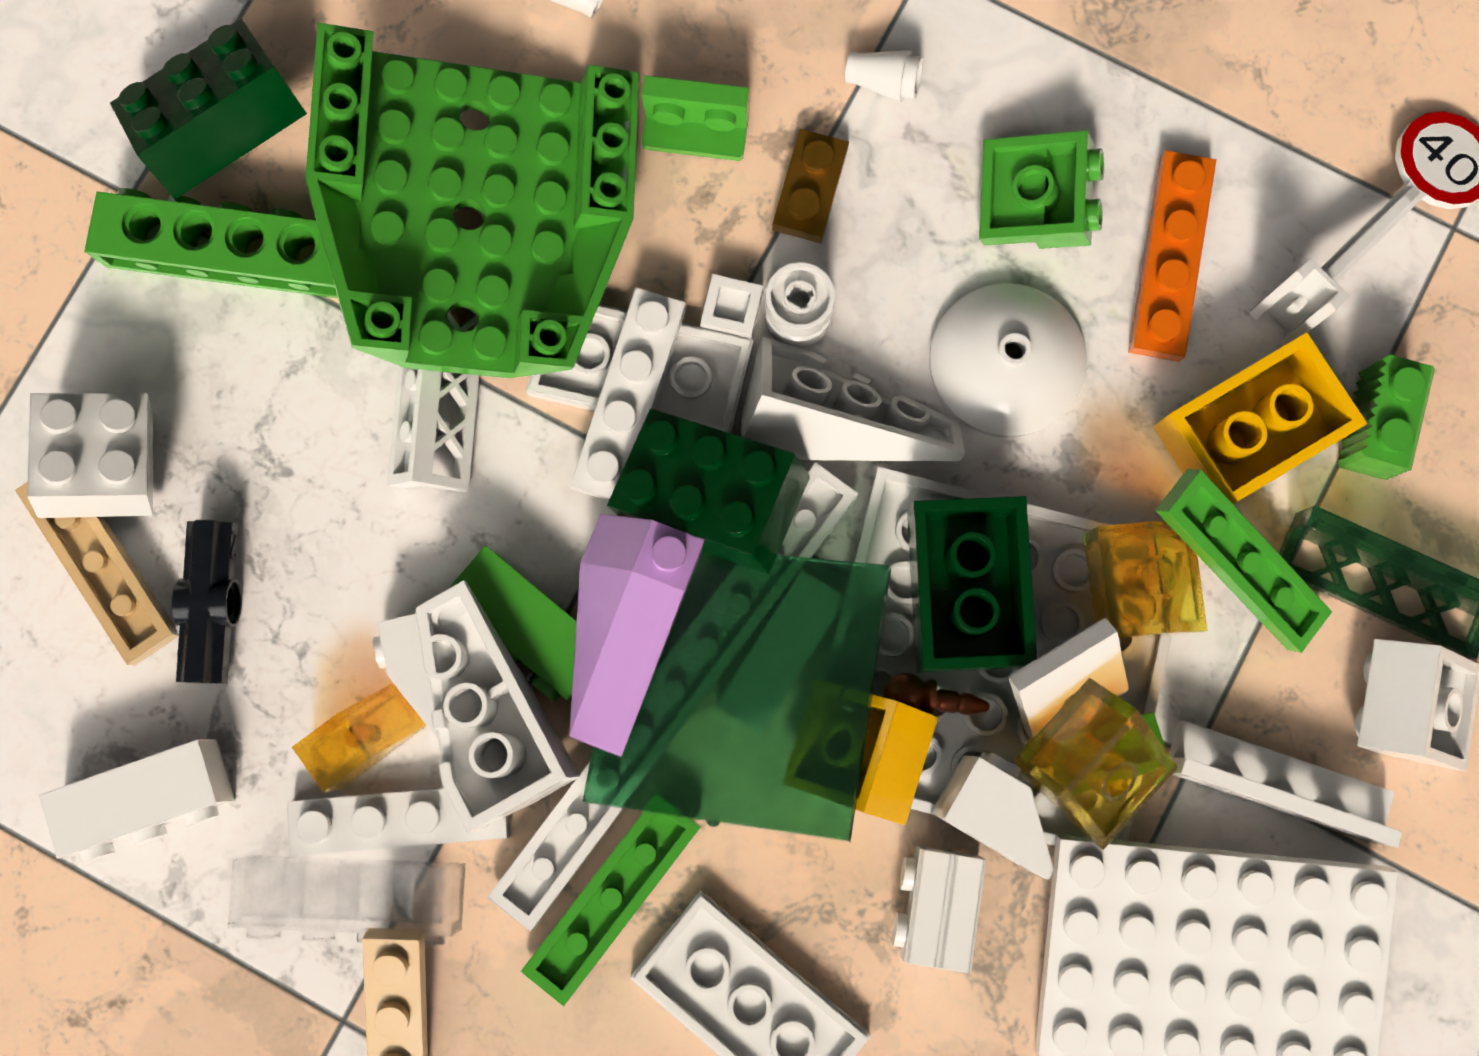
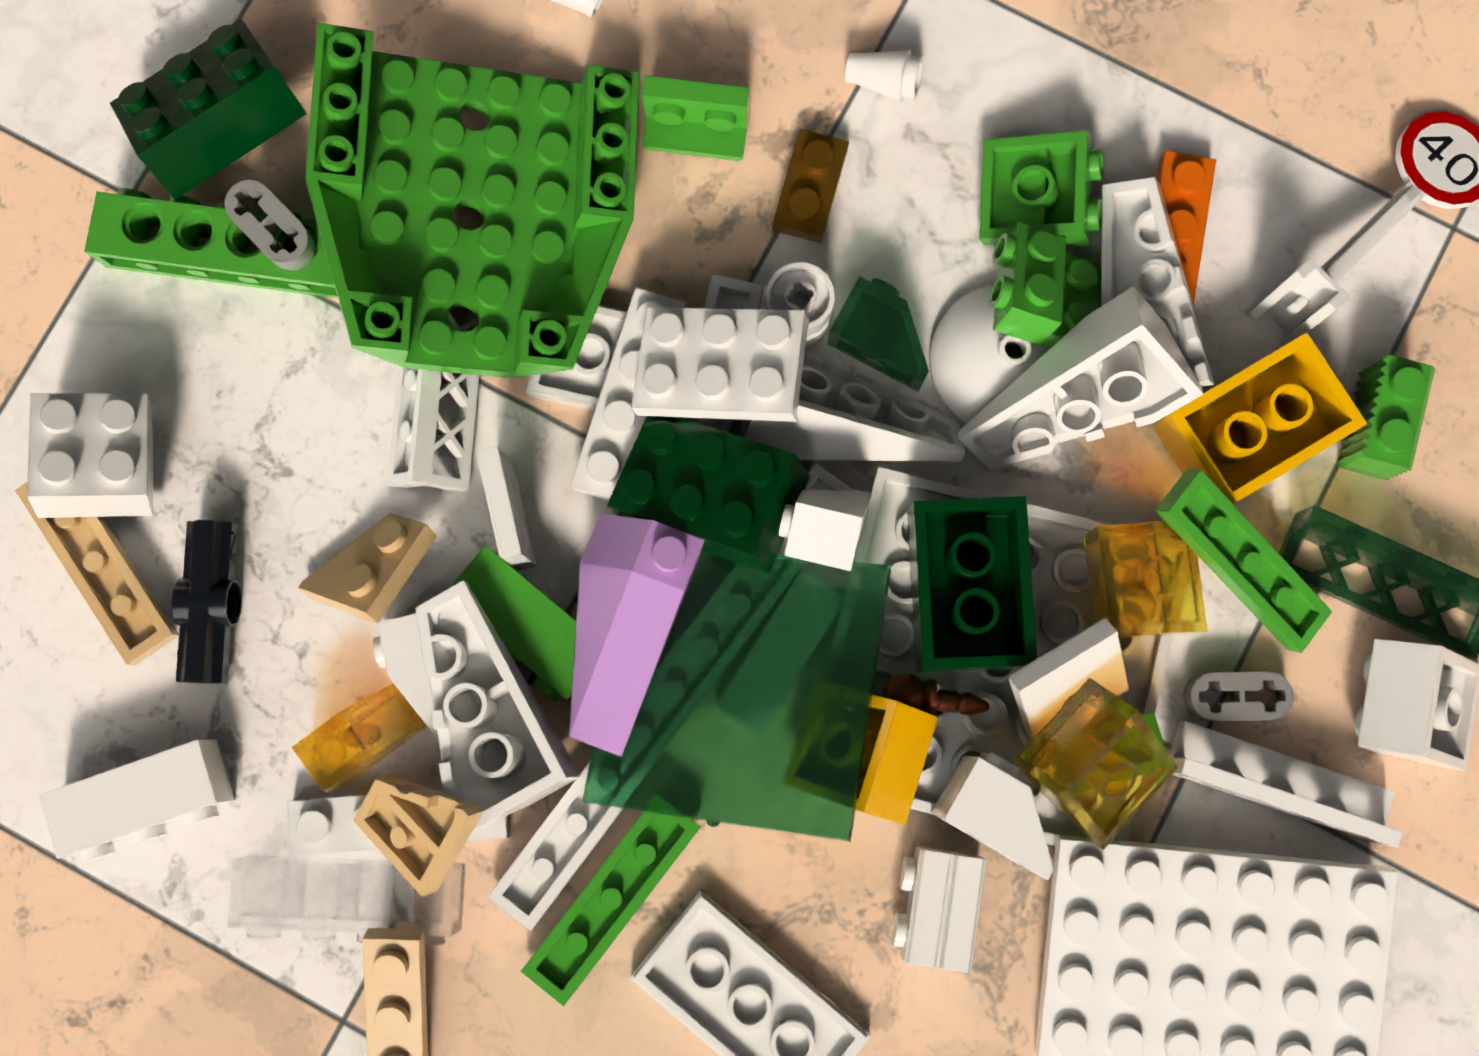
none -> light grey beam [224,179,316,271]
none -> tan wing [298,513,437,624]
none -> tan wing [353,775,484,897]
none -> white tile [477,446,537,570]
none -> white plate [631,307,809,422]
none -> white slope [779,490,871,571]
none -> clear green slope [827,276,929,392]
none -> white wedge [958,286,1204,470]
none -> bright green plate [989,222,1102,348]
none -> white wing [1101,177,1214,386]
none -> light grey beam [1183,671,1294,722]

